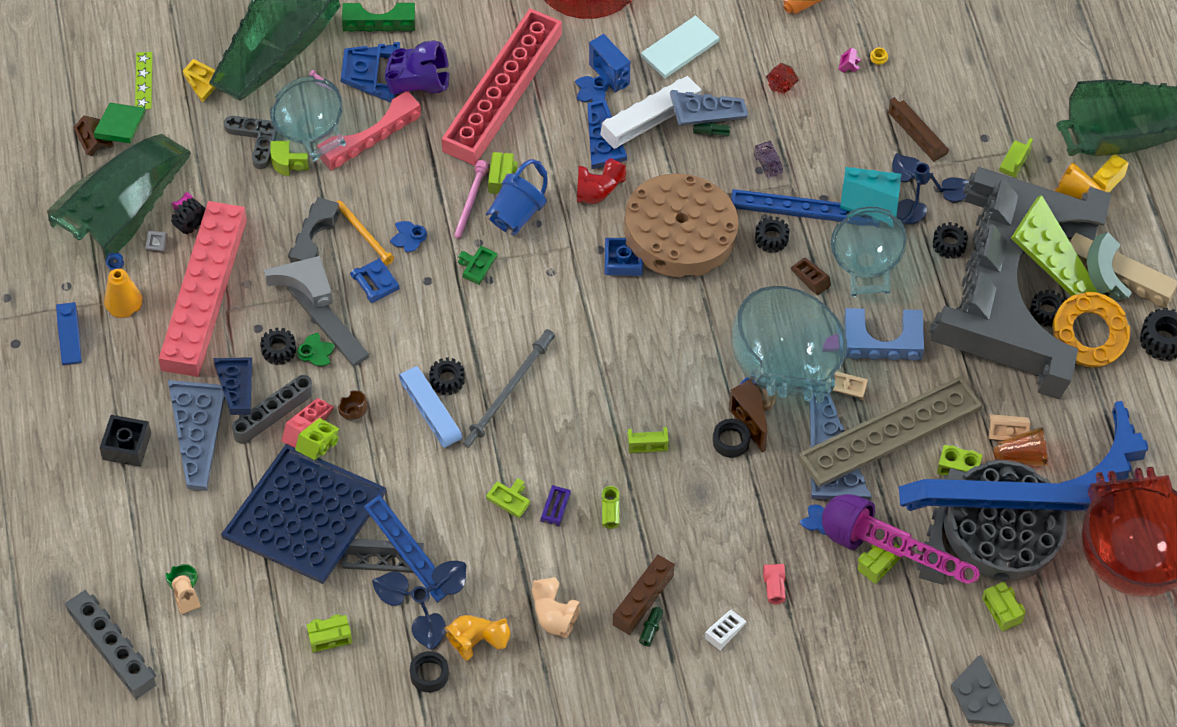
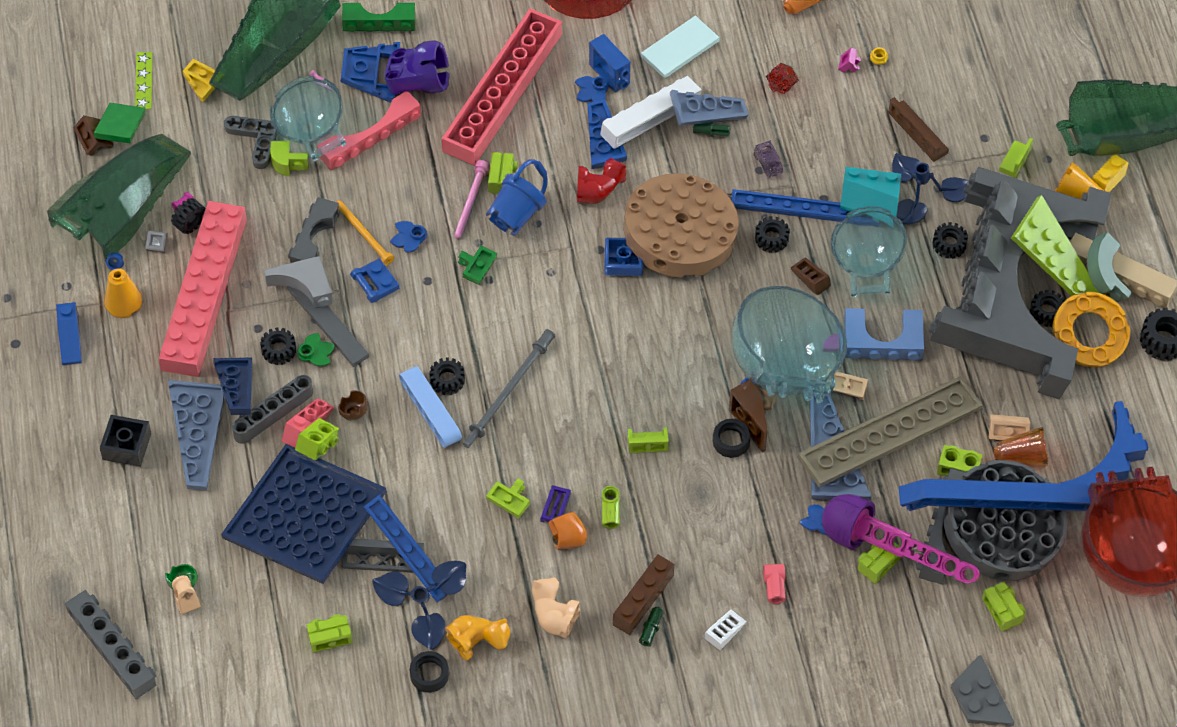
none -> orange piece [548,512,587,550]

